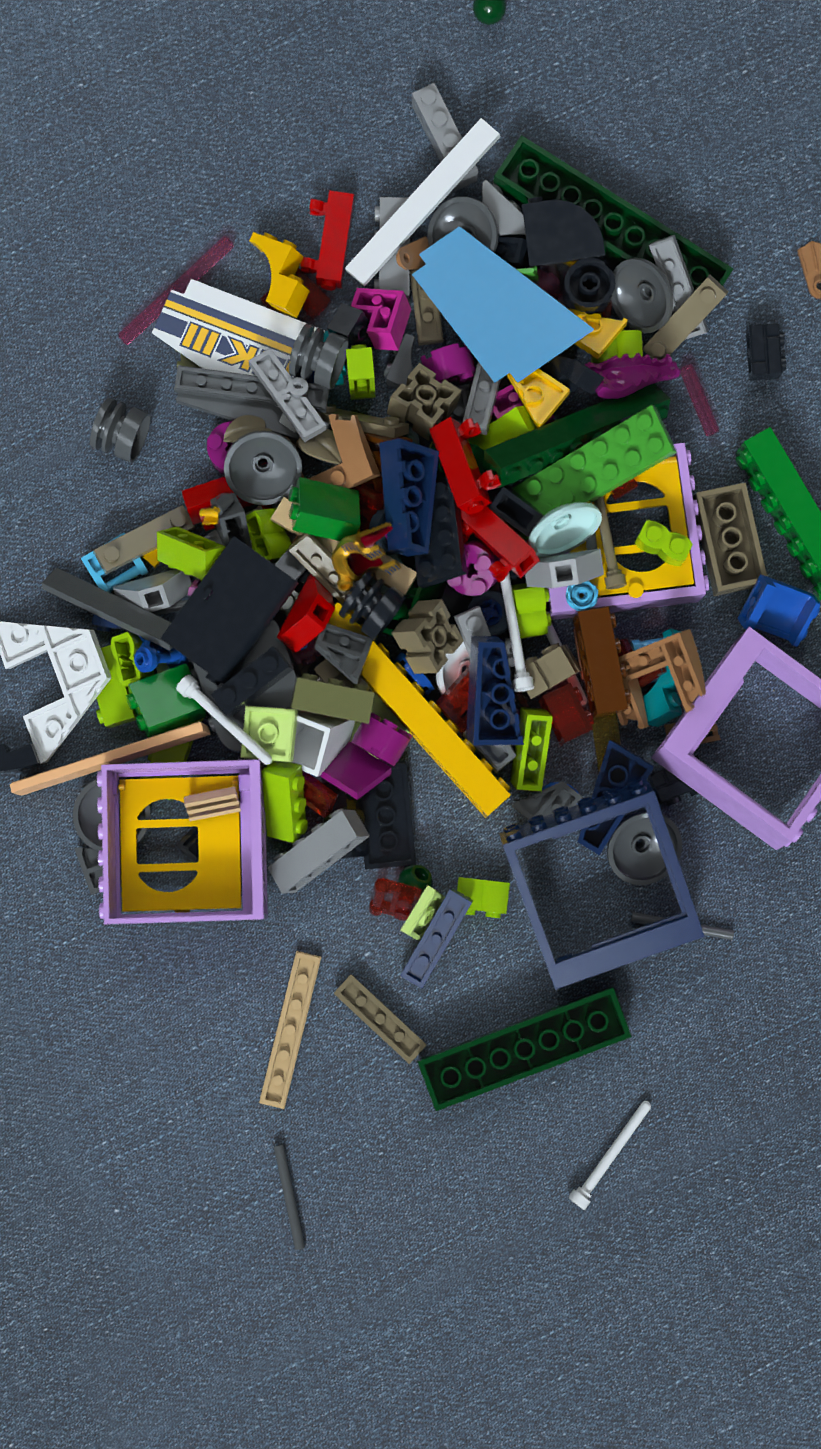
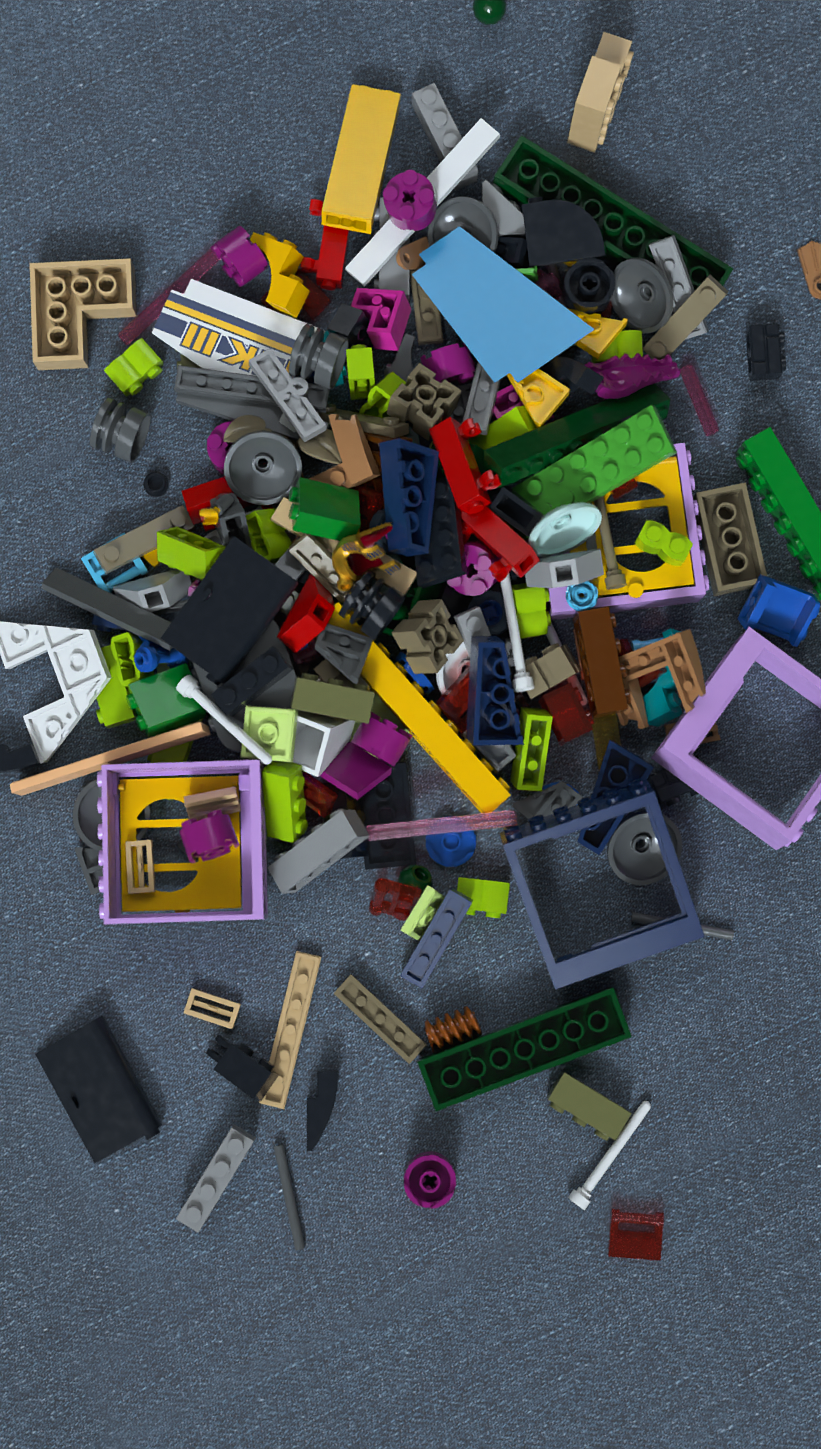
none -> tan brick [30,258,137,370]
none -> black door [35,1015,162,1163]
none -> lime brick [104,338,164,397]
none -> tan tile [125,840,156,894]
none -> black plate [143,472,169,497]
none -> light grey brick [176,1124,256,1233]
none -> magenta brick [179,810,239,863]
none -> tan tile [184,988,241,1029]
none -> black hinge [206,1034,279,1101]
none -> magenta brick [210,225,268,287]
none -> black slope [307,1069,339,1151]
none -> yellow brick [321,84,401,234]
none -> lime brick [359,372,406,418]
none -> clear pink axle [366,810,518,841]
none -> magenta brick [383,170,437,231]
none -> magenta brick [404,1151,456,1208]
none -> dark orange piece [425,1006,482,1053]
none -> blue tile [426,816,476,867]
none -> olive brick [547,1070,632,1141]
none -> tan brick [567,32,634,152]
none -> clear red plate [608,1208,664,1261]

